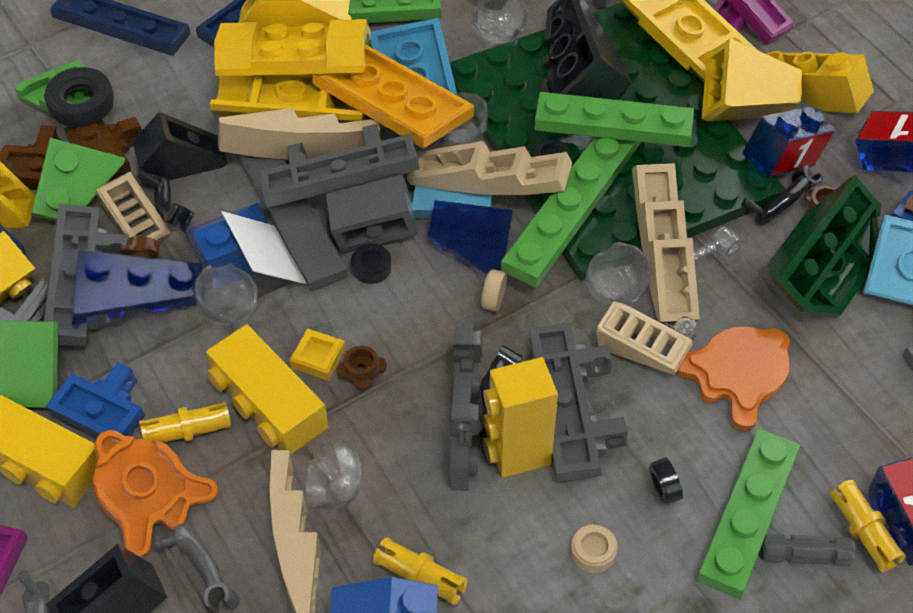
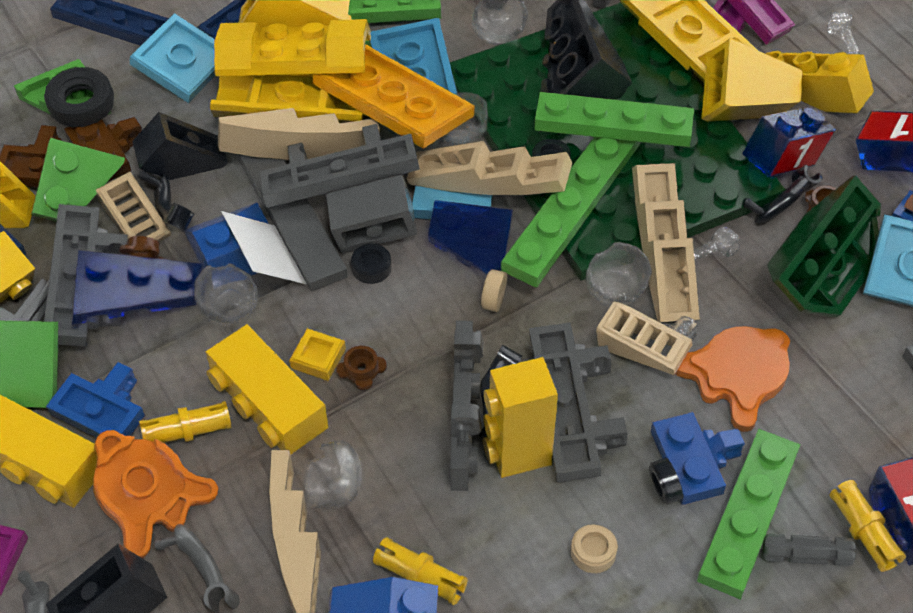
none -> medium azure tile [130,13,215,103]
none -> blue hinge [651,412,745,505]
none -> clear hand [827,12,860,54]

